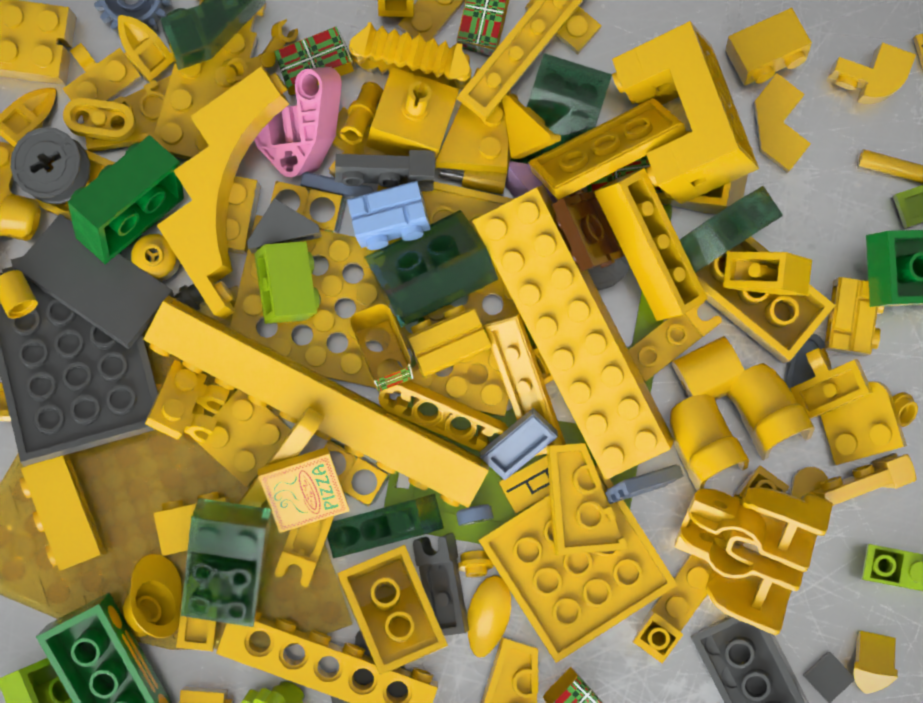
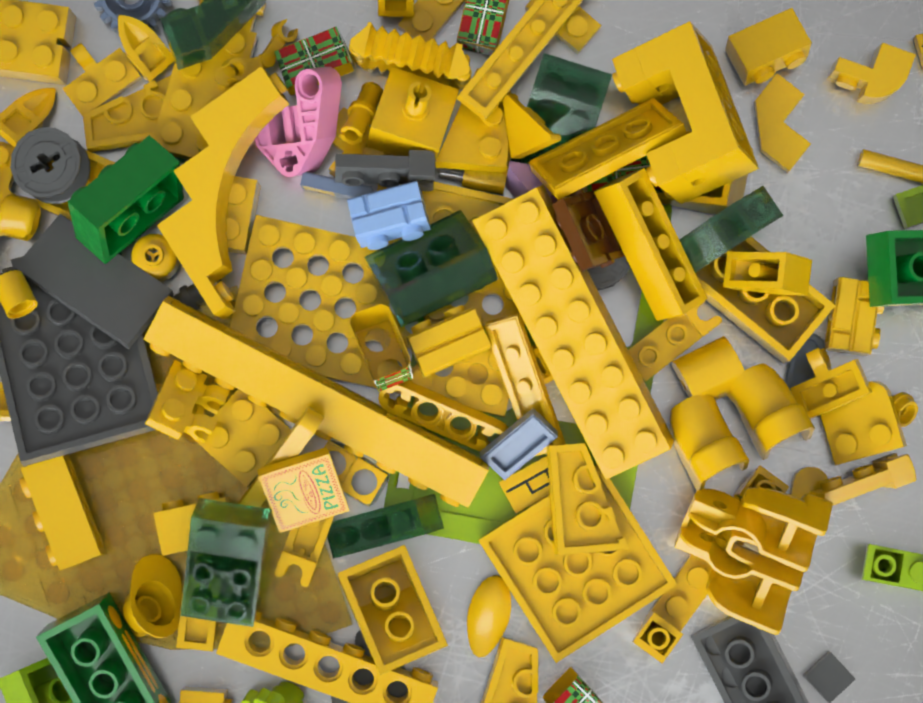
yellow plate [63,97,136,141] -> none
dark grey slope [247,198,322,253] -> none
lime brick [254,241,320,324] -> none
yellow piece [270,181,347,233] -> none
dark grey plate [413,533,469,636] -> none
sand blue tile [456,504,494,526] -> none
yellow plate [458,550,494,577] -> none
sand blue tile [605,464,684,504] -> none
yellow tile [854,631,898,694] -> none

